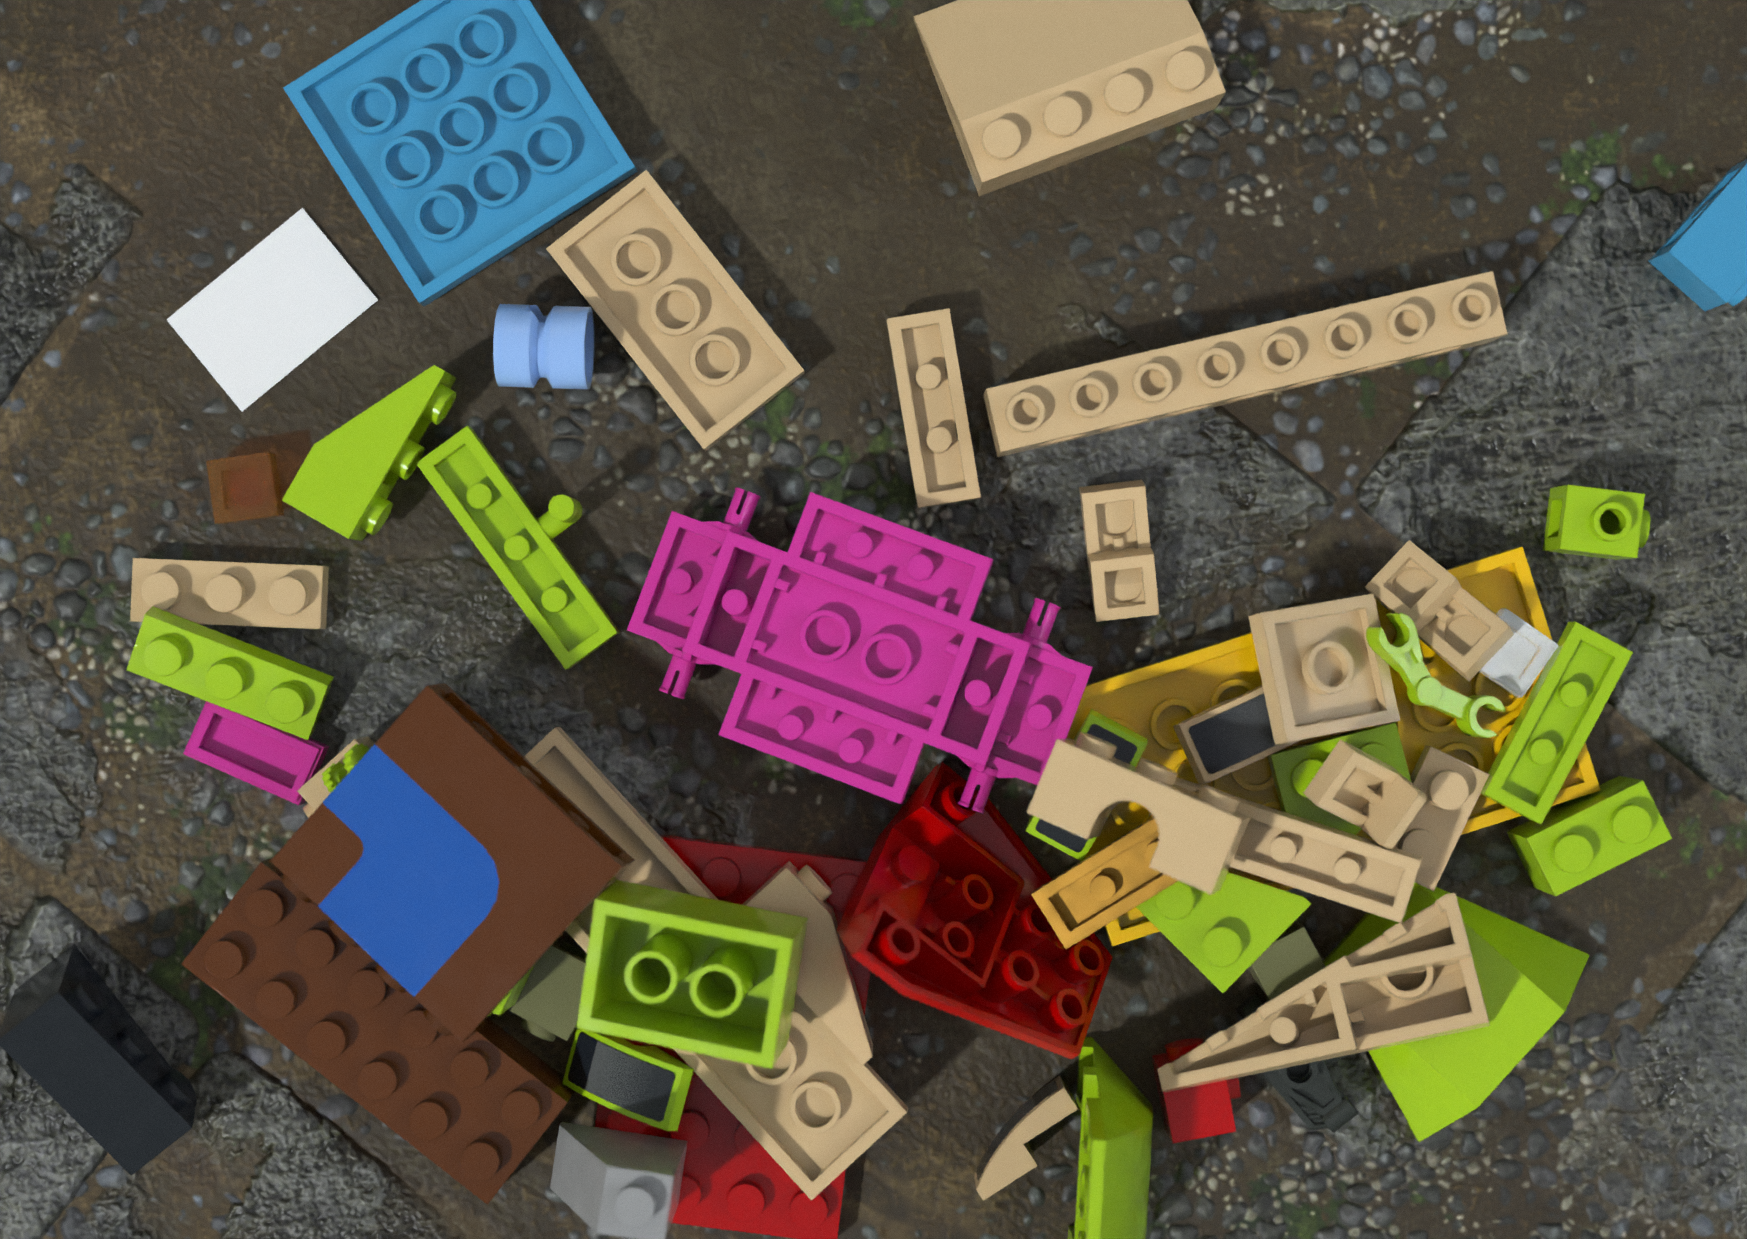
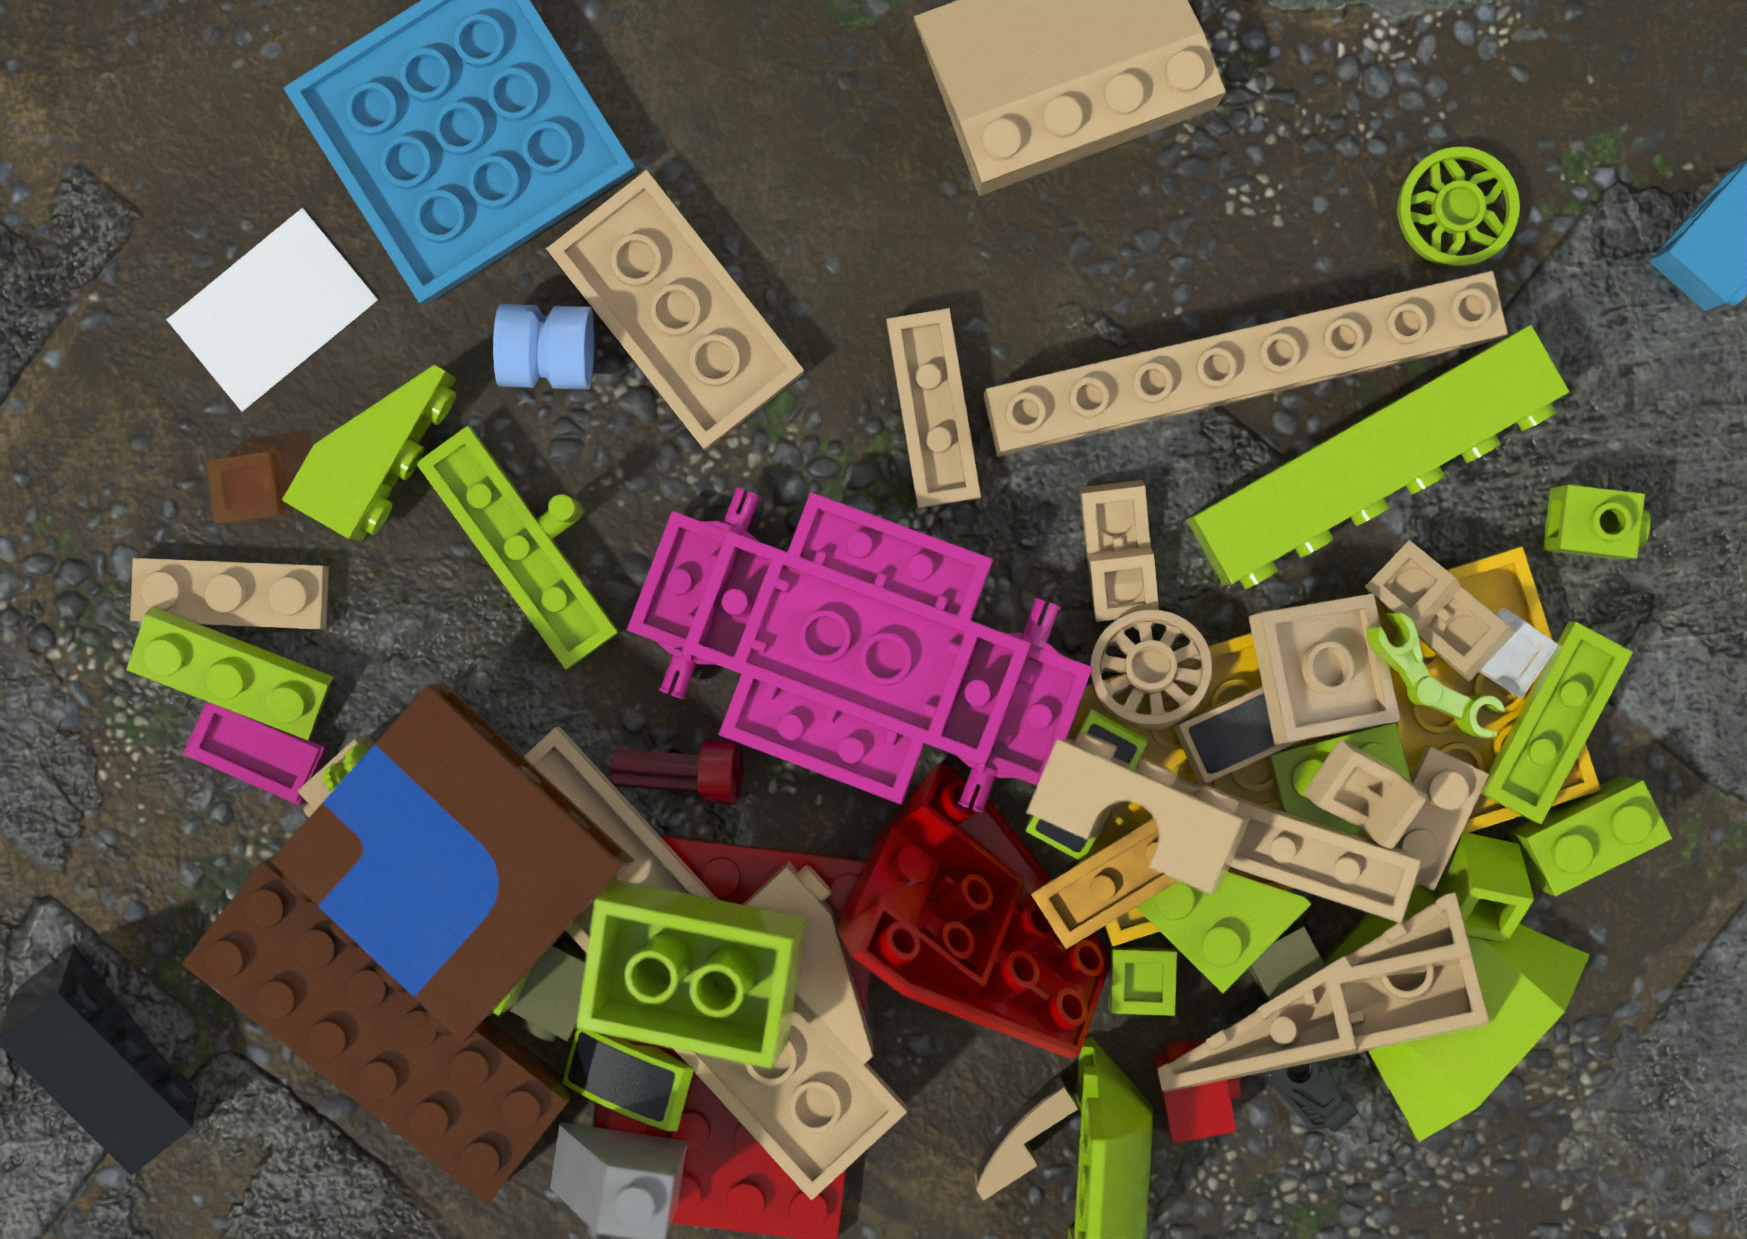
none -> dark red piece [610,739,744,806]
none -> tan wheel [1091,610,1212,729]
none -> lime plate [1109,946,1177,1016]
none -> lime brick [1186,325,1569,589]
none -> lime wheel [1397,147,1520,268]
none -> lime brick [1437,832,1534,943]

